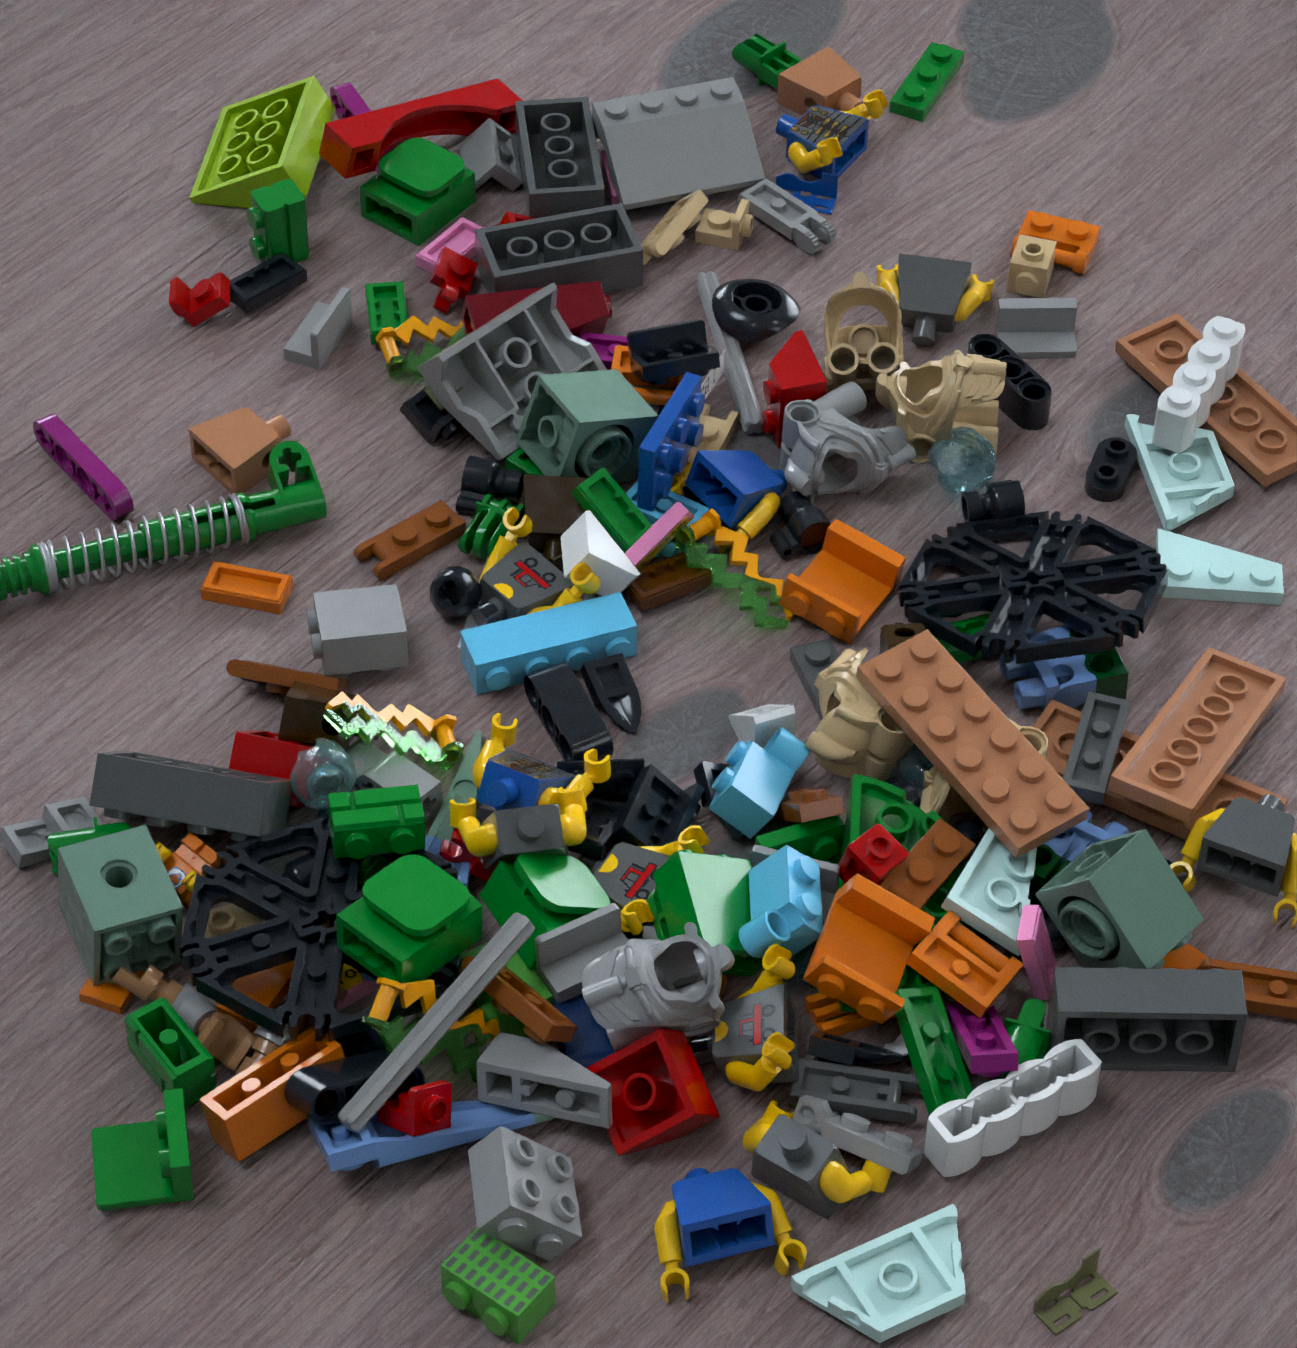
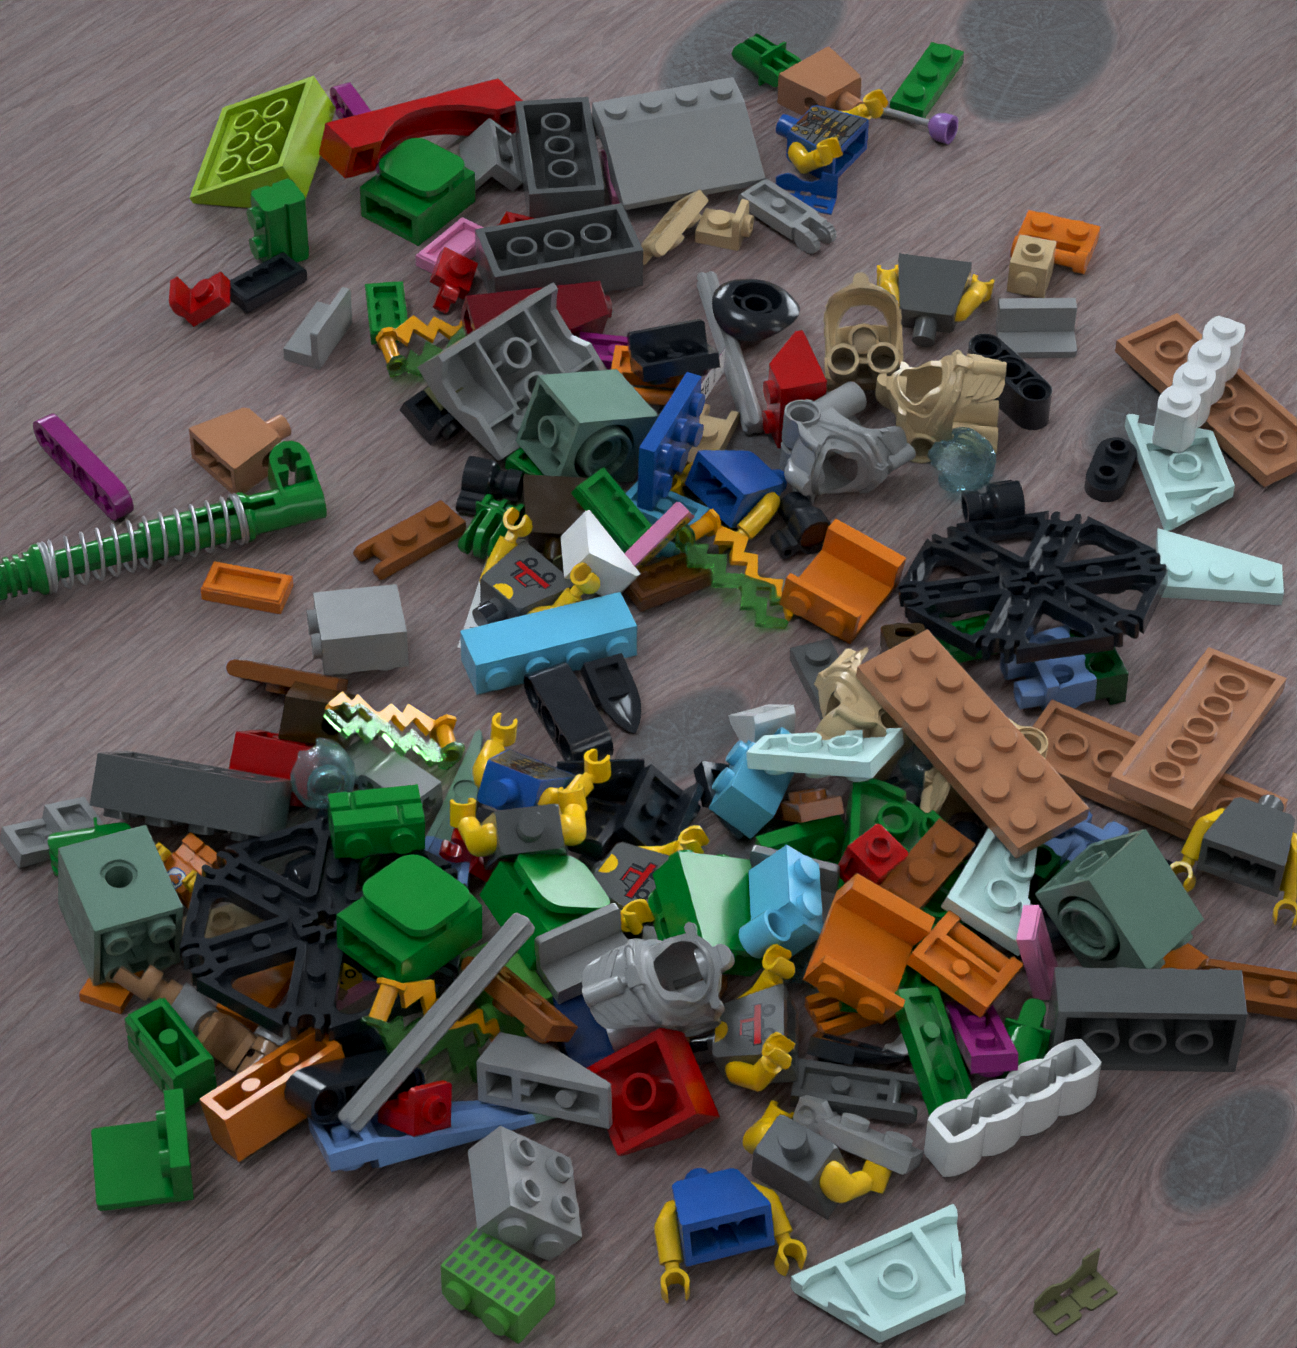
black piece [430,566,481,619] -> none
dark grey plate [1063,691,1131,805] -> none
none -> light aqua wing [746,728,904,782]
none -> medium lavender hinge [881,106,958,144]

